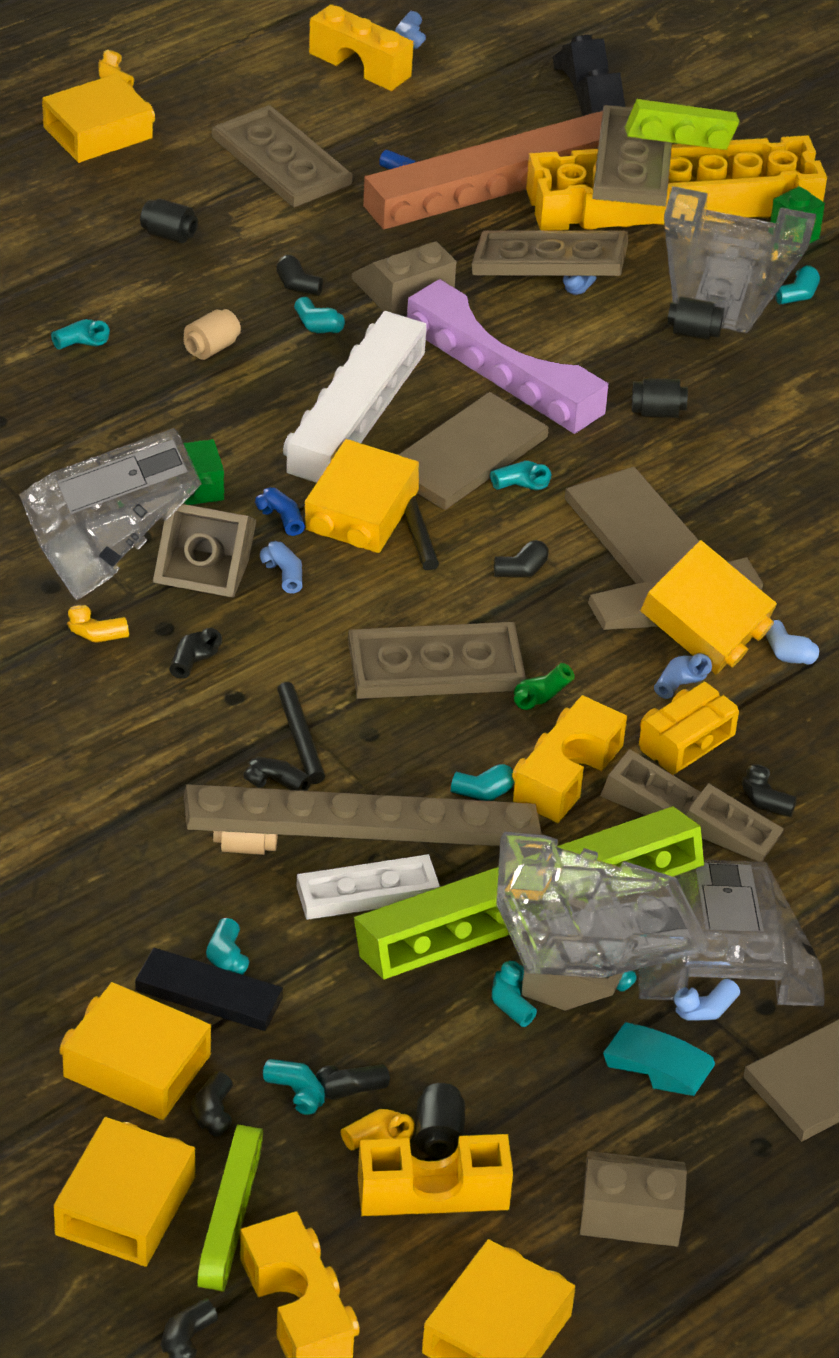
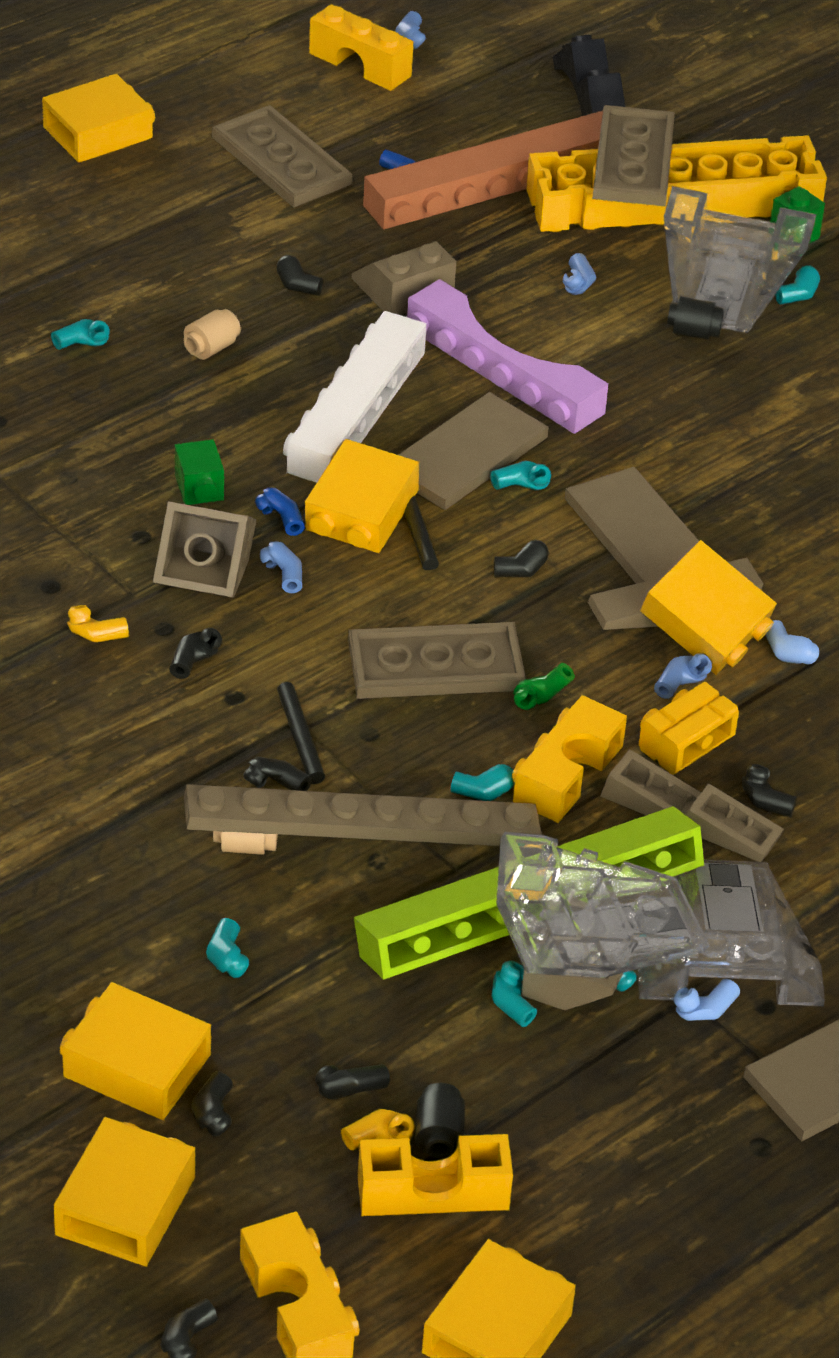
clear wedge [19,428,202,600] -> none
yellow arm [98,50,134,87] -> none
black tile [135,948,283,1032] -> none
pearl dark grey brick [140,198,198,243] -> none
lime beam [197,1124,263,1292] -> none
teal arm [263,1059,325,1115] -> none
teal arm [294,297,345,333] -> none
white plate [296,854,440,920] -> none
dark tan tile [472,231,628,276] -> none
dark tan slope [580,1151,687,1247] -> none
teal slope [603,1022,715,1096] -> none
lime plate [624,99,740,150] -> none
pearl dark grey brick [632,378,688,418] -> none

